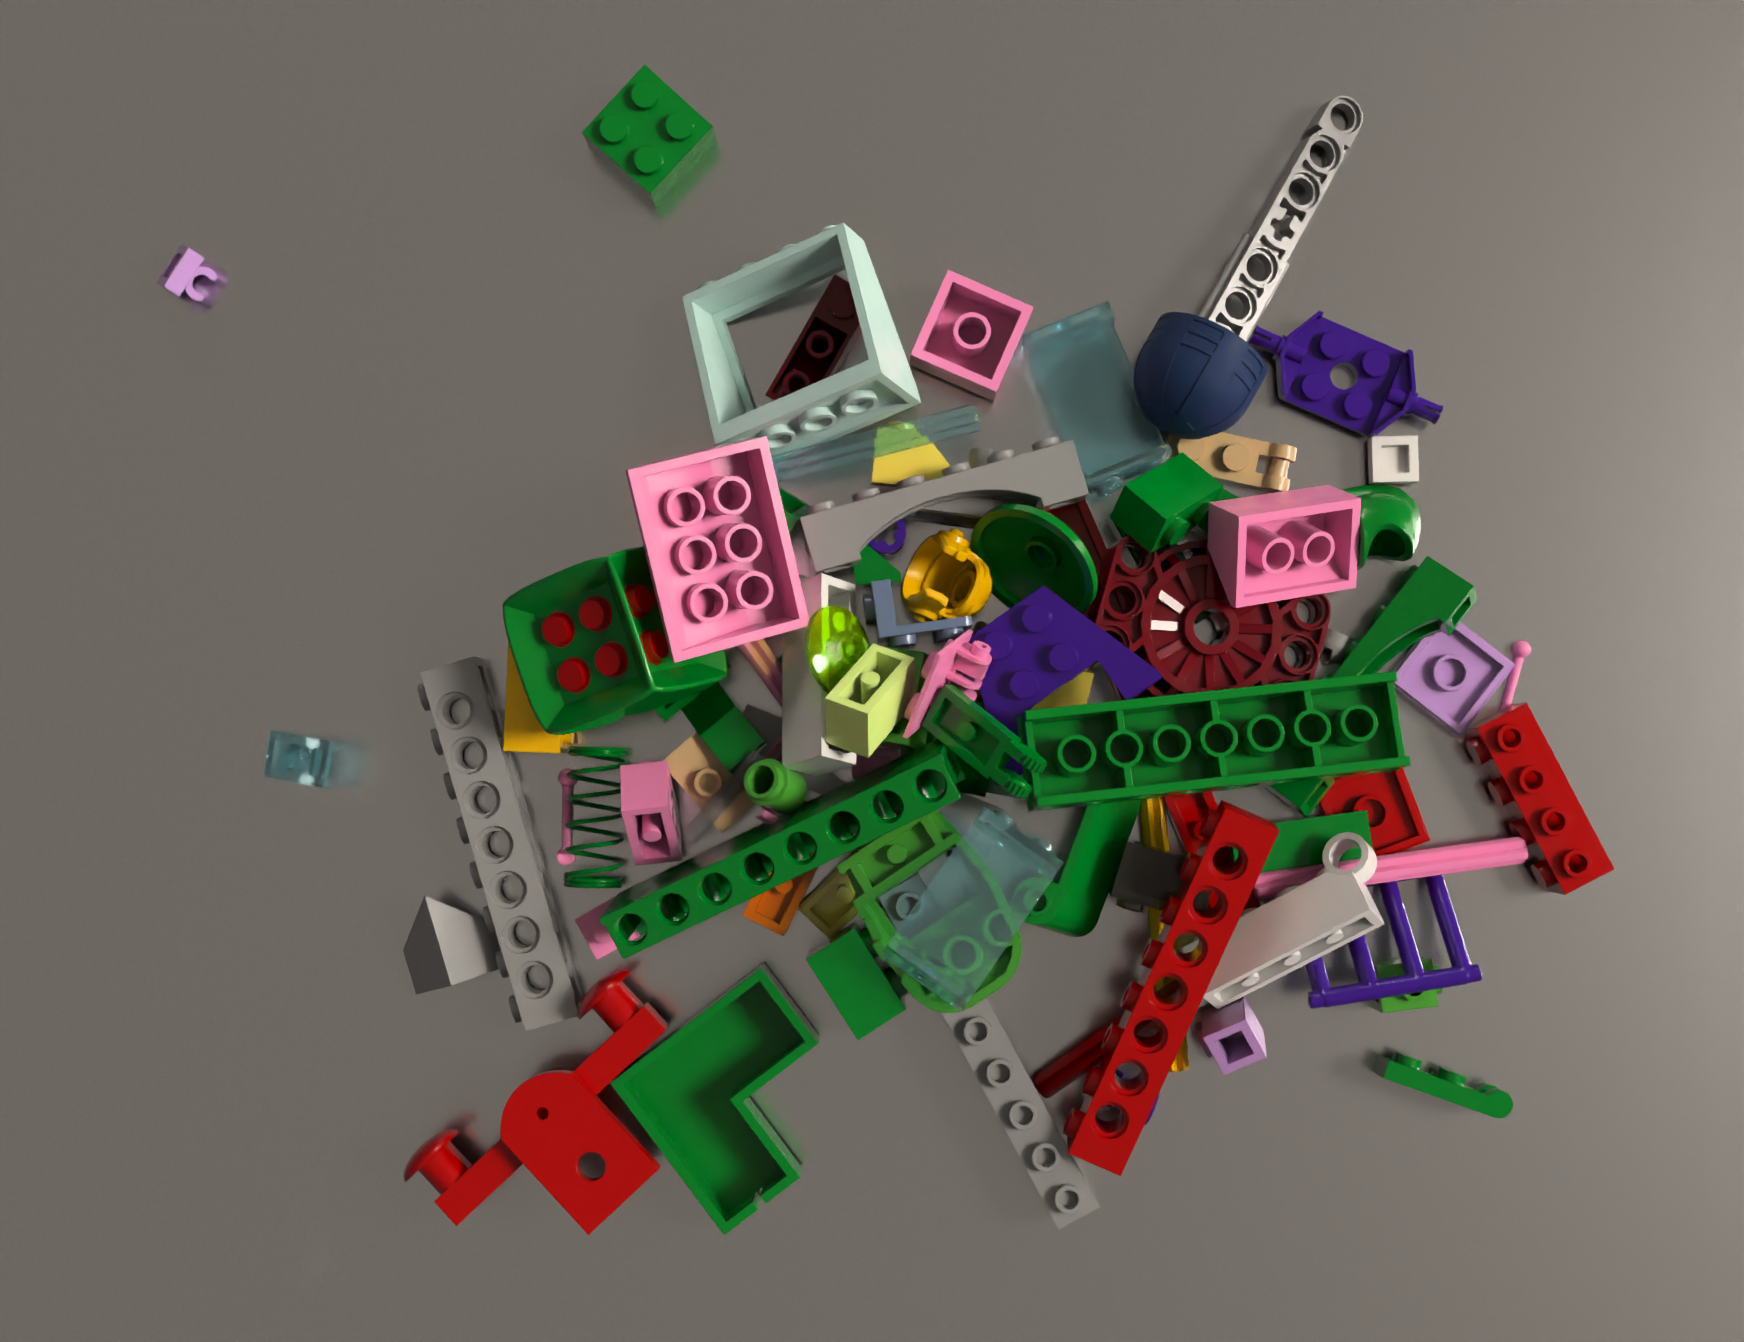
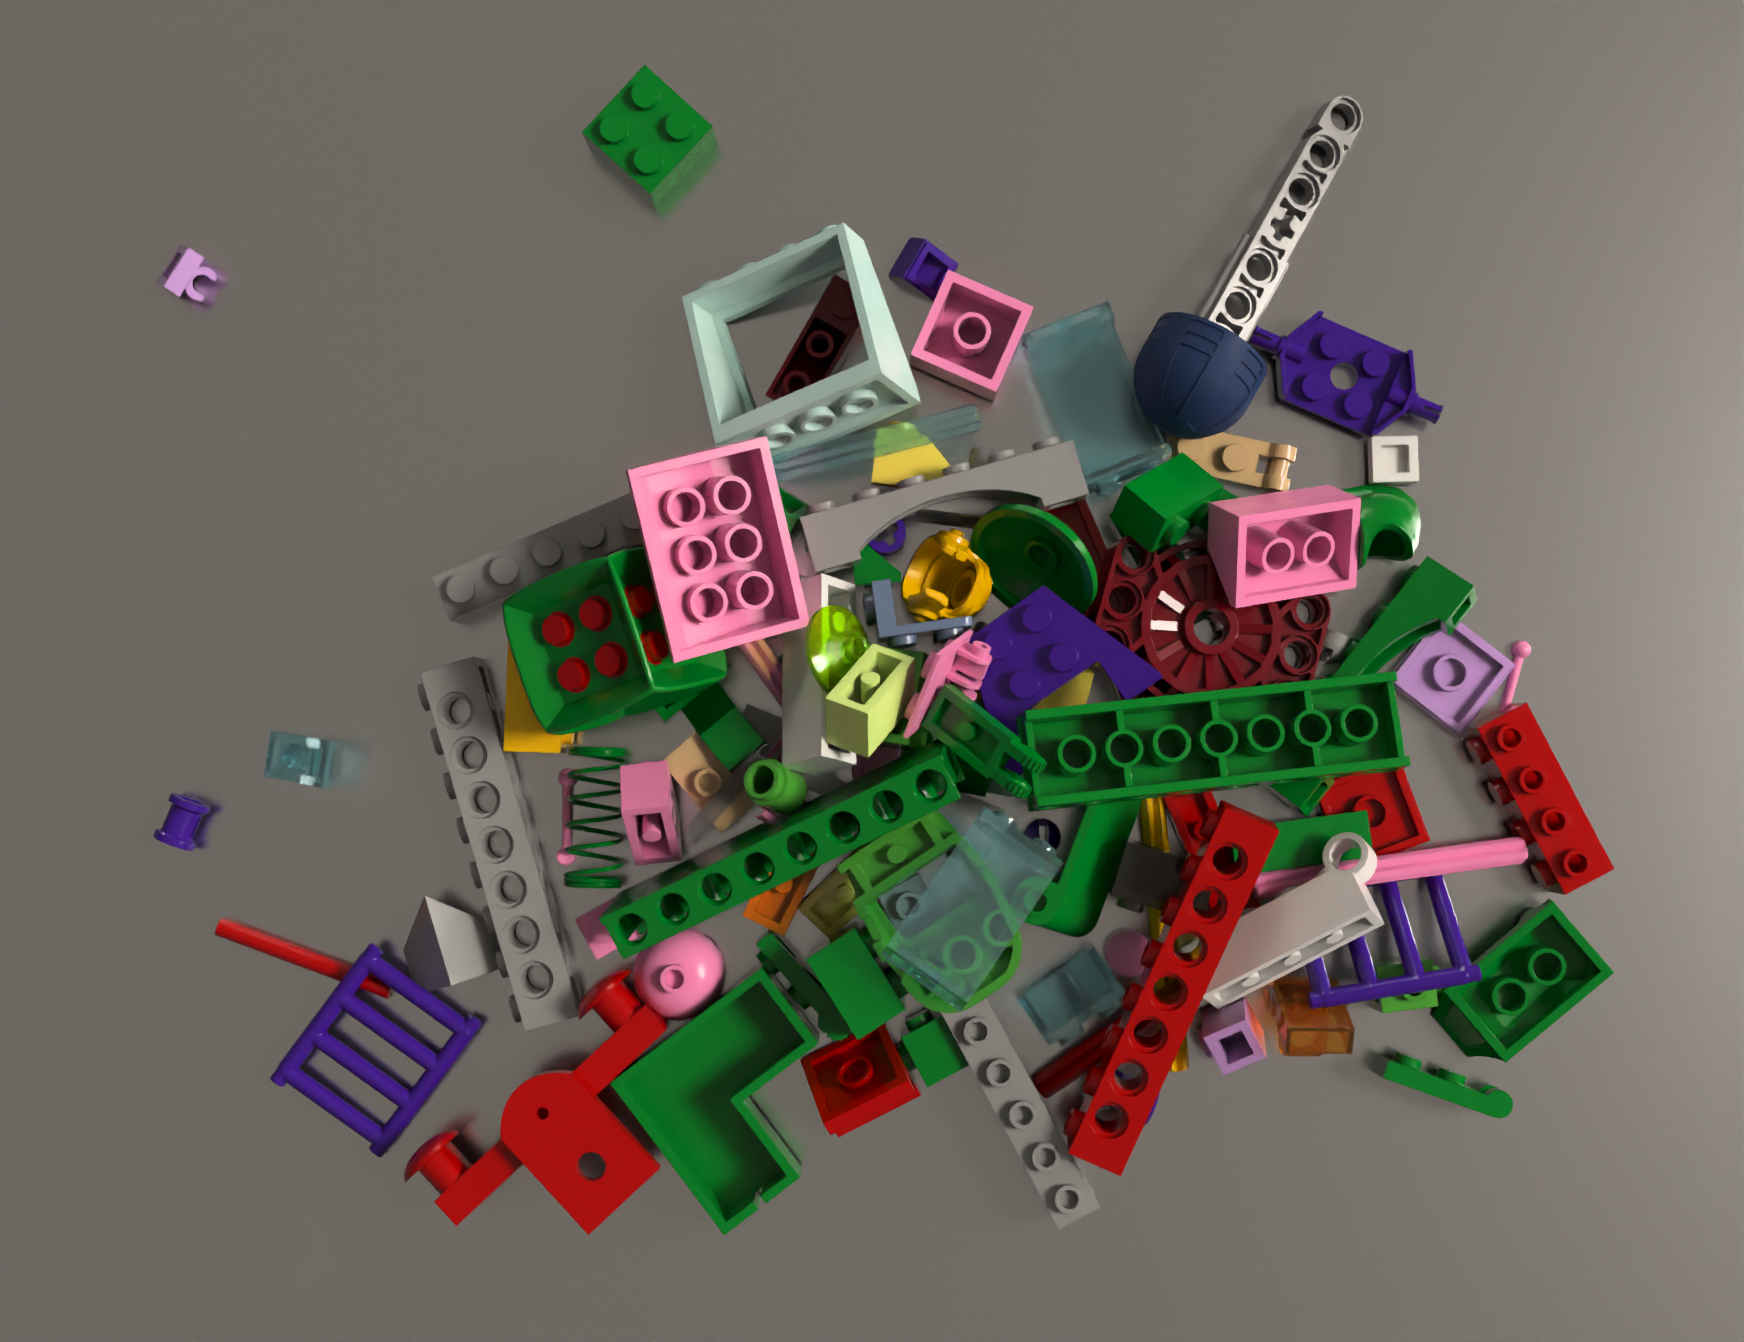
none -> dark purple bush [153,793,211,851]
none -> red bar [215,918,393,999]
none -> dark purple bar [270,943,482,1157]
none -> light grey arch [432,493,643,624]
none -> bright pink cylinder [632,928,726,1021]
none -> green hinge [756,929,850,1042]
none -> red bracket [800,1023,921,1137]
none -> dark purple slope [889,237,958,302]
none -> green brick [897,1009,969,1088]
none -> clear light blue brick [1016,943,1125,1046]
none -> dark purple hinge [1023,818,1061,856]
none -> bright pink tile [1104,929,1148,977]
none -> clear orange piece [1270,977,1355,1057]
none -> green slope [1432,899,1615,1063]

